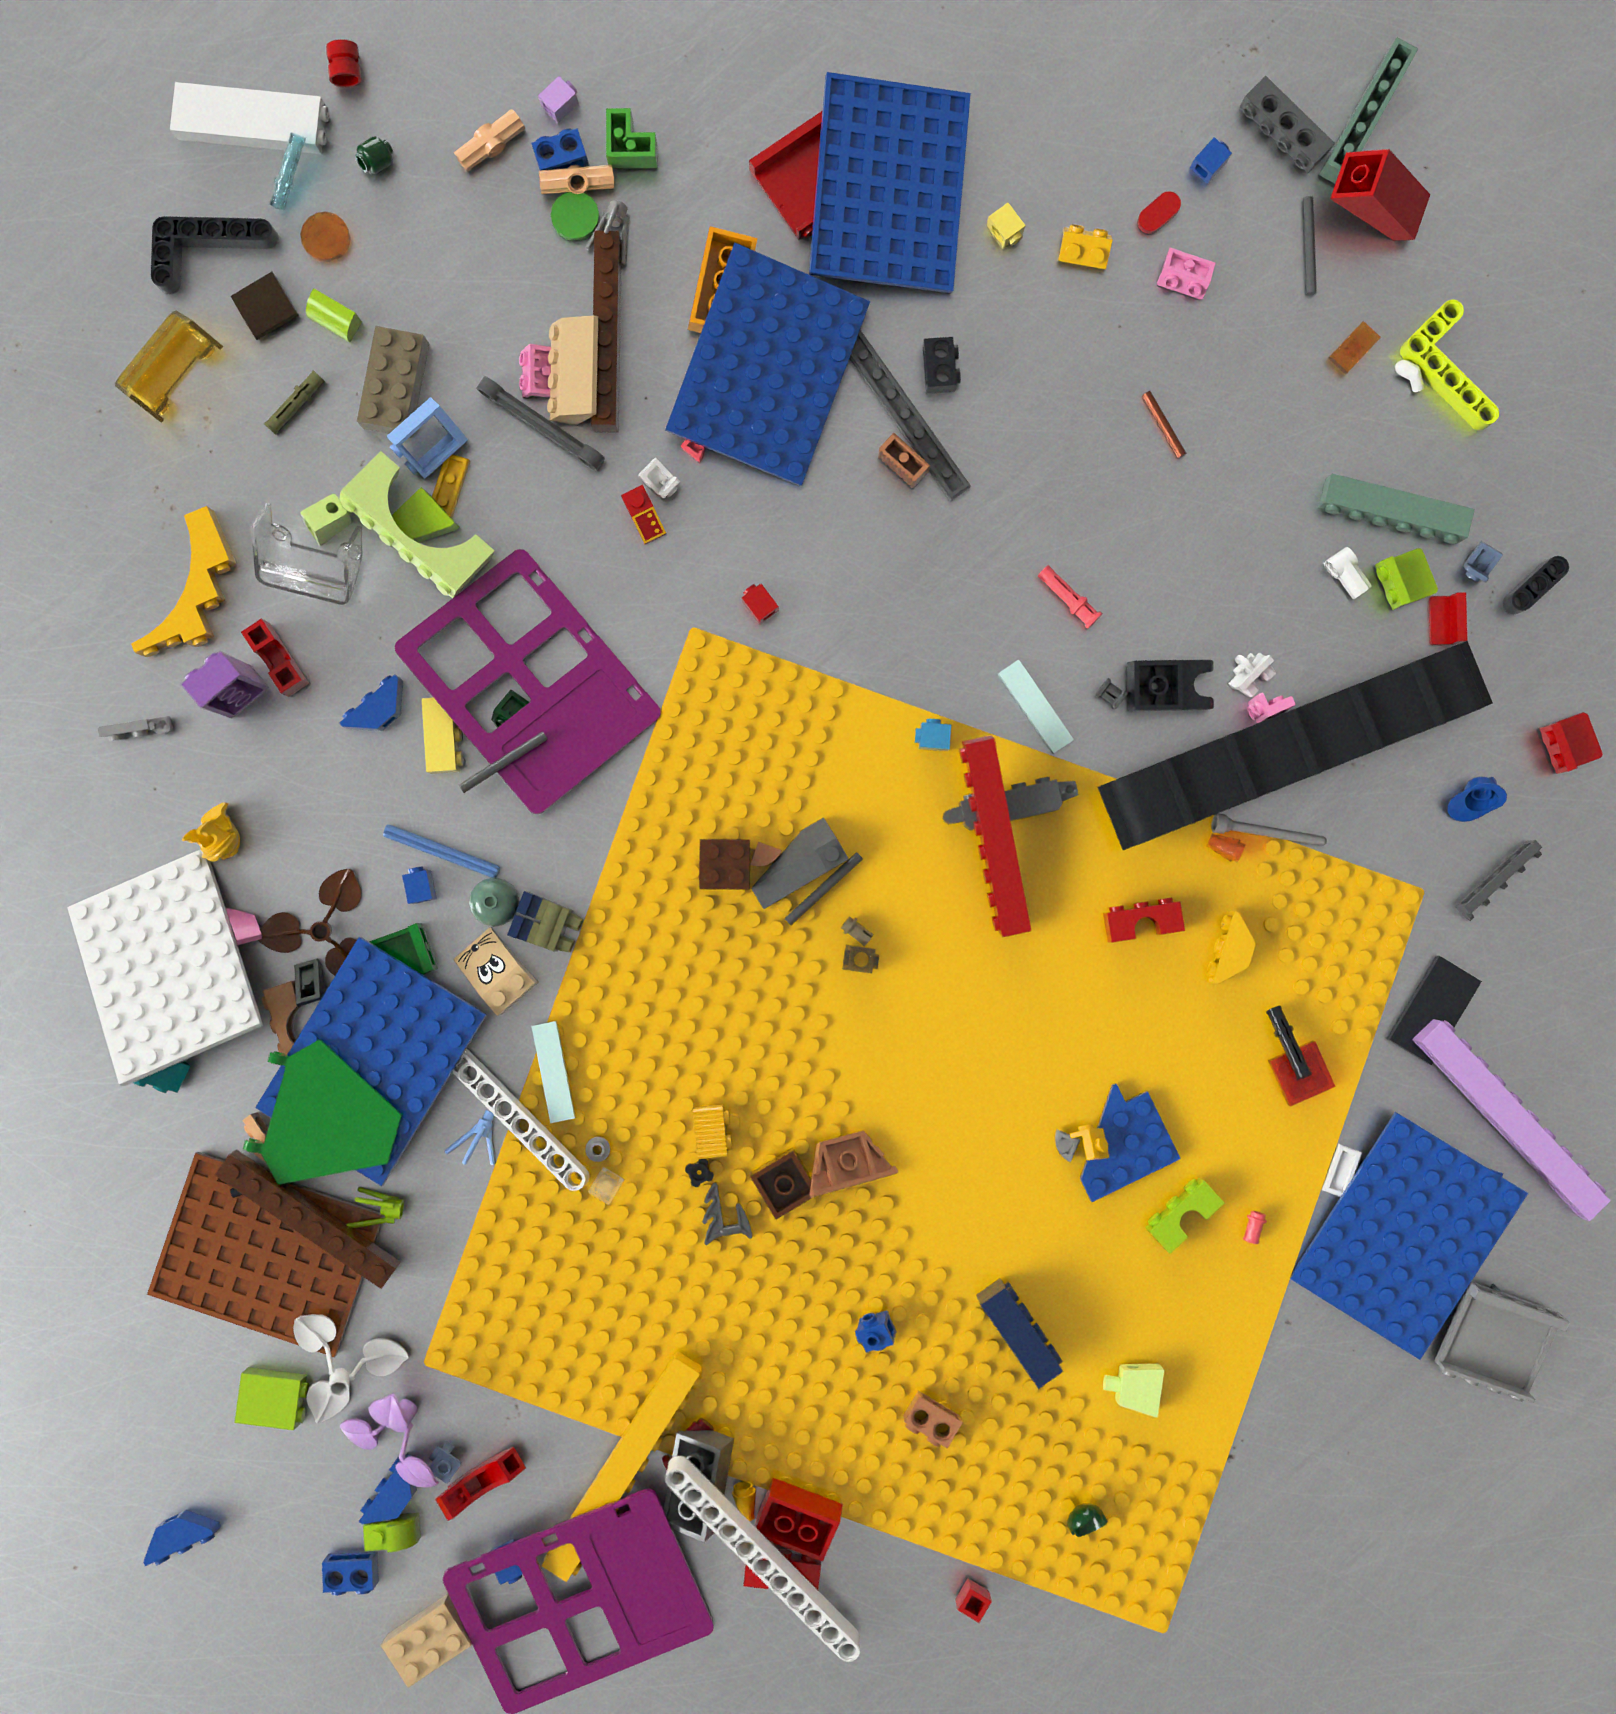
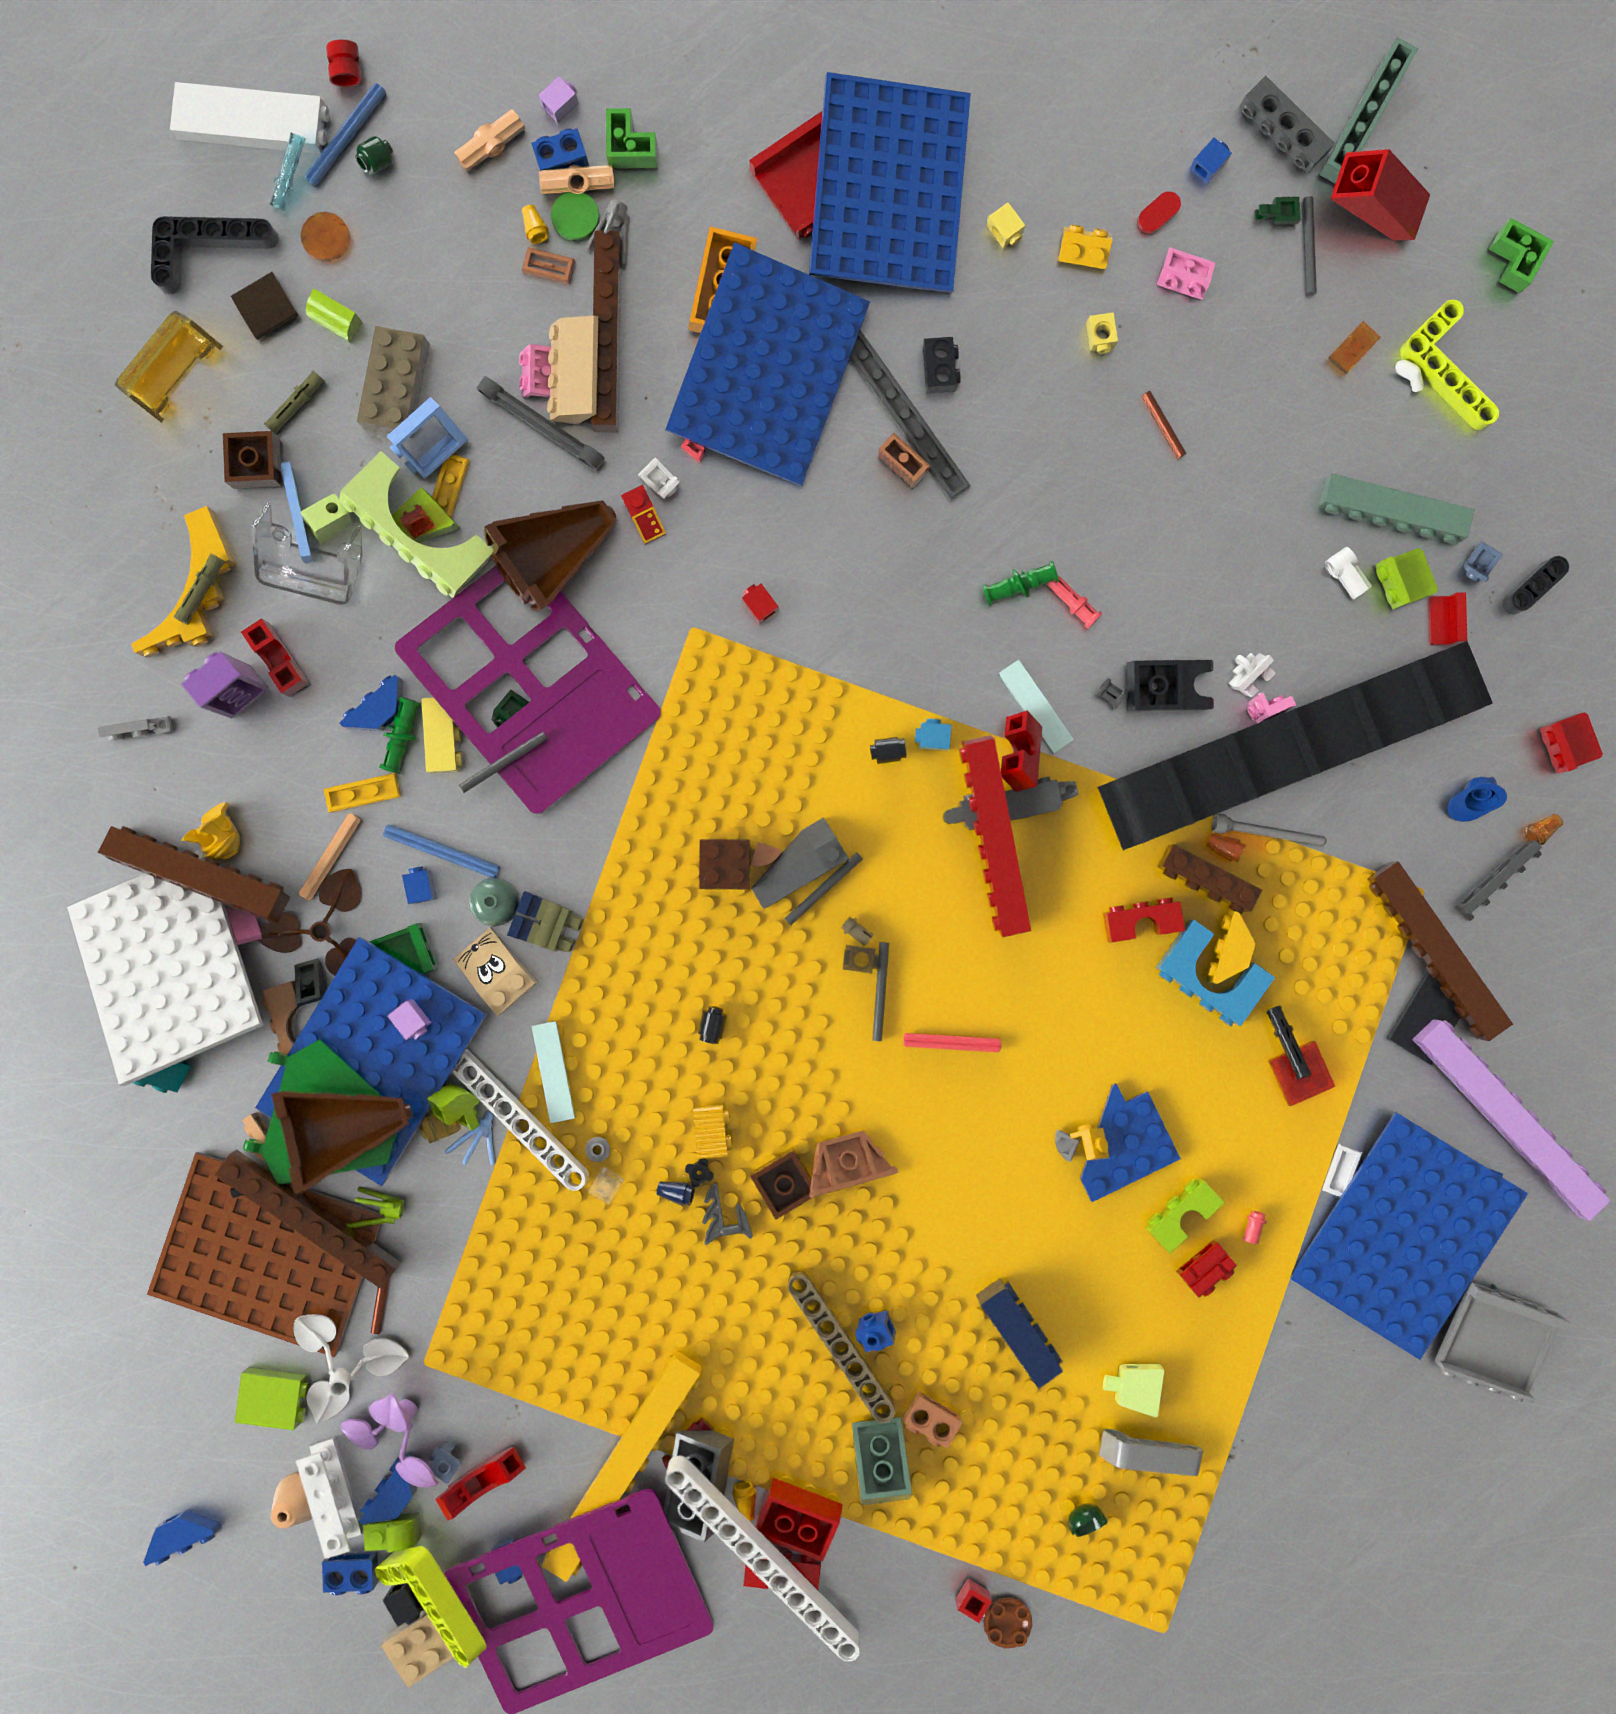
none -> reddish brown brick [98,826,290,924]
none -> olive pin [174,553,225,625]
none -> reddish brown brick [223,431,282,489]
none -> reddish brown cone [271,1091,413,1194]
none -> light nougat cone [271,1472,313,1528]
none -> light blue tile [280,461,314,563]
none -> white fence [296,1437,363,1559]
none -> light nougat axle [299,813,361,901]
none -> medium blue axle [305,83,386,186]
none -> yellow tile [323,773,402,813]
none -> copper bar [370,1279,389,1334]
none -> neon yellow beam [375,1546,486,1667]
none -> green piece [379,697,421,774]
none -> black brick [382,1583,424,1627]
none -> lavender brick [388,999,431,1040]
none -> clear red tile [400,504,435,539]
none -> clear yellow brick [420,1115,462,1144]
none -> lime brick [427,1084,480,1131]
none -> reddish brown cone [484,500,617,612]
none -> yellow cone [522,205,549,244]
none -> nougat tile [522,247,576,285]
none -> dark blue cone [657,1181,695,1207]
none -> black brick [698,1006,727,1044]
none -> dark tan beam [788,1271,895,1423]
none -> sand green slope [852,1417,912,1505]
none -> black brick [870,737,906,764]
none -> dark grey bar [872,942,889,1041]
none -> coral axle [903,1033,1001,1052]
none -> green piece [983,560,1060,606]
none -> dark orange dish [983,1597,1032,1649]
none -> red arch [1001,710,1042,792]
none -> light yellow brick [1086,312,1118,354]
none -> light grey beam [1099,1429,1203,1476]
none -> dark azure arch [1155,920,1275,1027]
none -> reddish brown brick [1157,844,1262,914]
none -> red brick [1176,1239,1237,1298]
none -> dark green plate [1255,196,1301,225]
none -> reddish brown brick [1367,861,1513,1041]
none -> bright green brick [1489,218,1554,293]
none -> clear orange cone [1524,814,1563,845]

